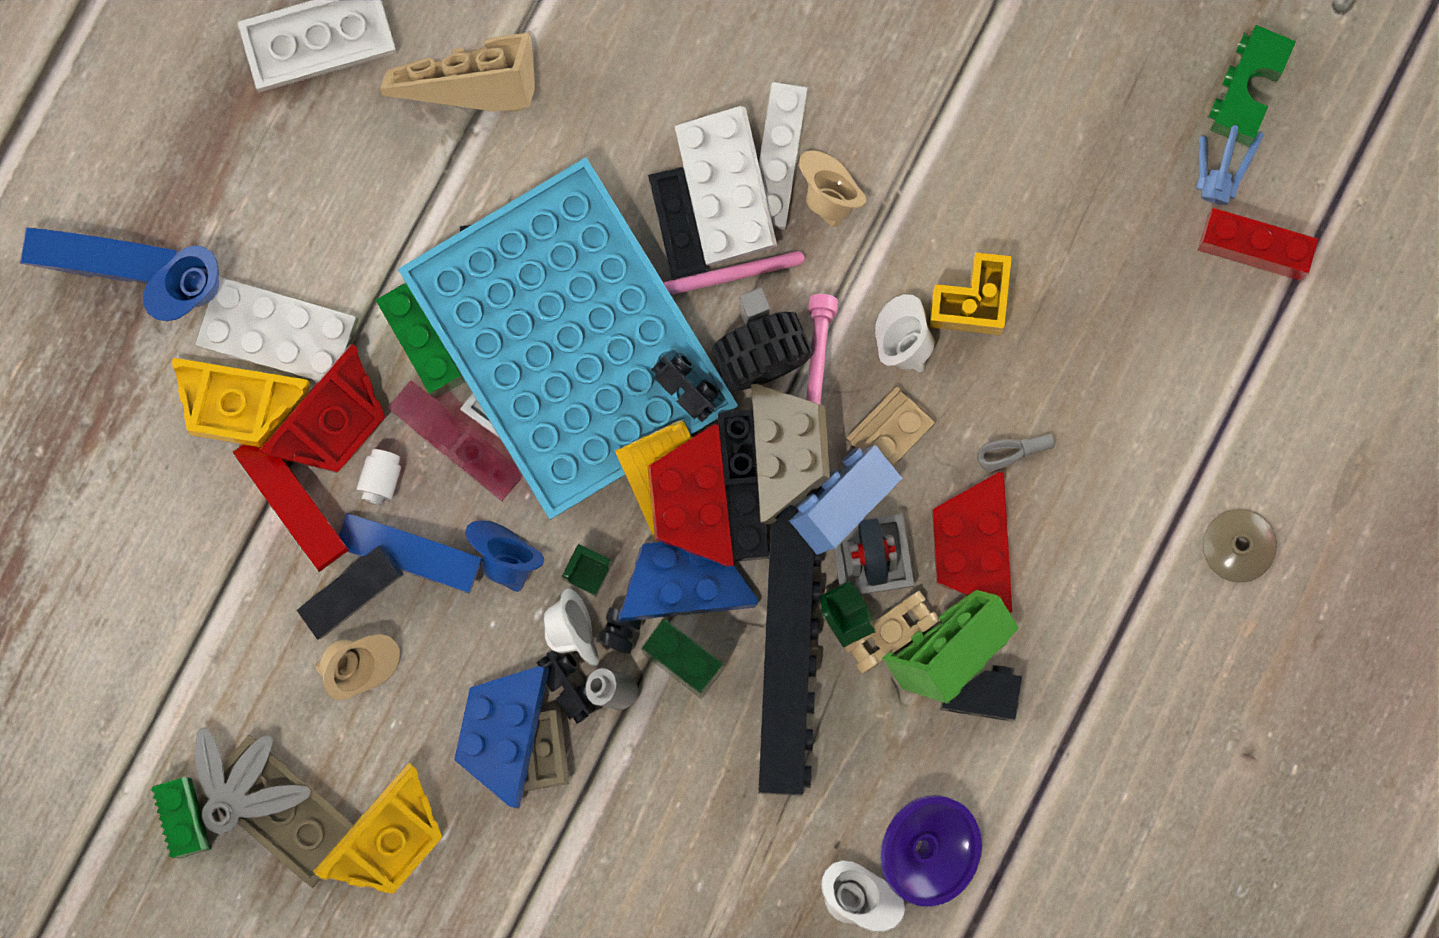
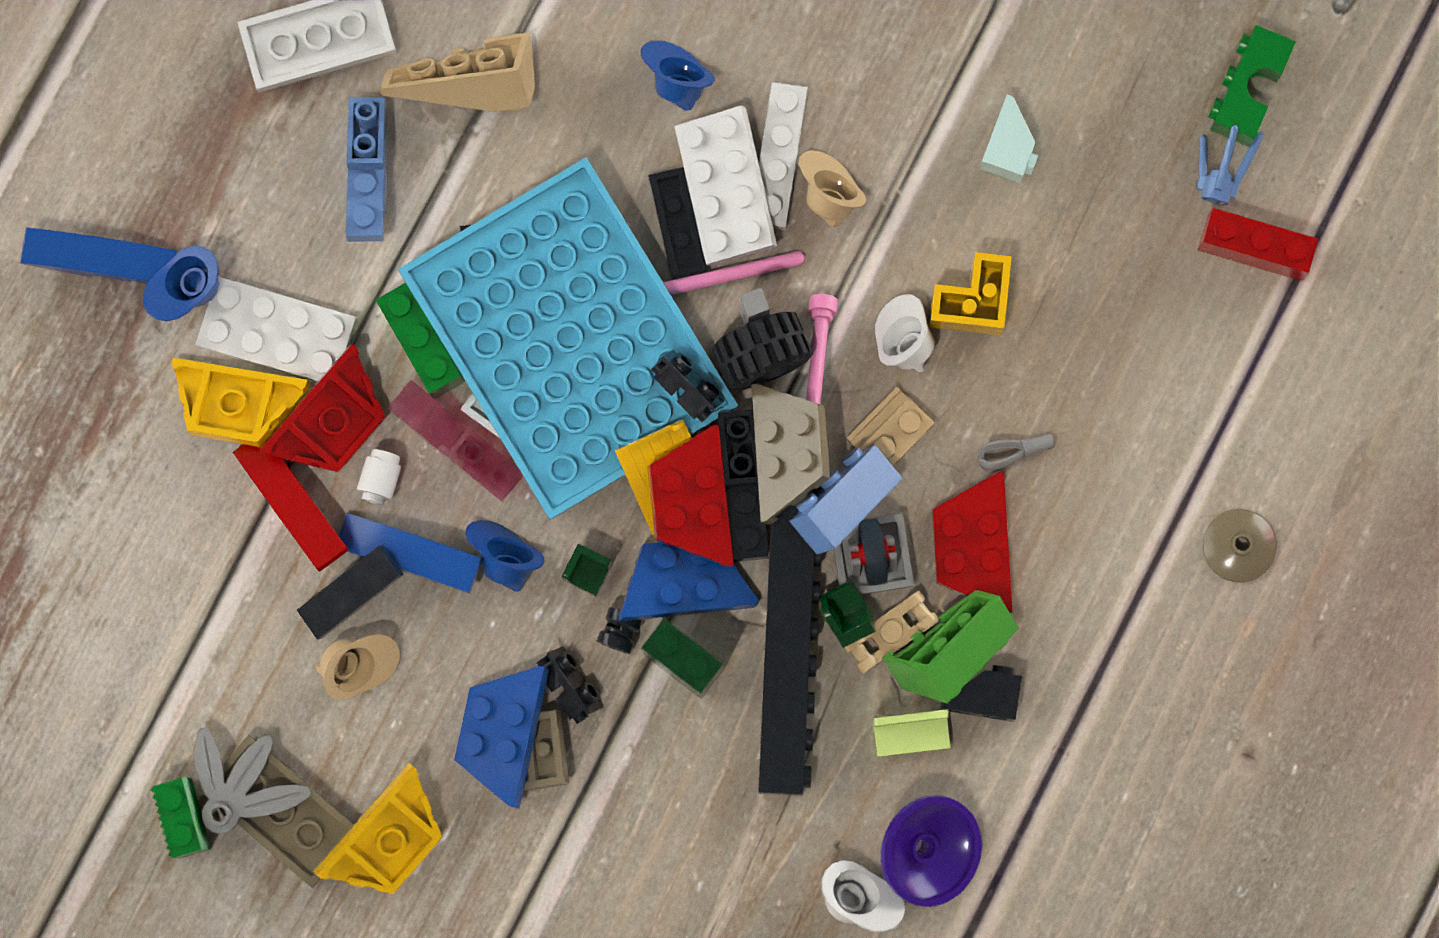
white piece [544,588,599,667] -> none
light grey brick [586,668,638,710] -> none
none -> medium blue slope [346,97,387,242]
none -> blue piece [640,41,715,111]
none -> yellowish green panel [872,710,951,757]
none -> light aqua slope [980,95,1038,183]

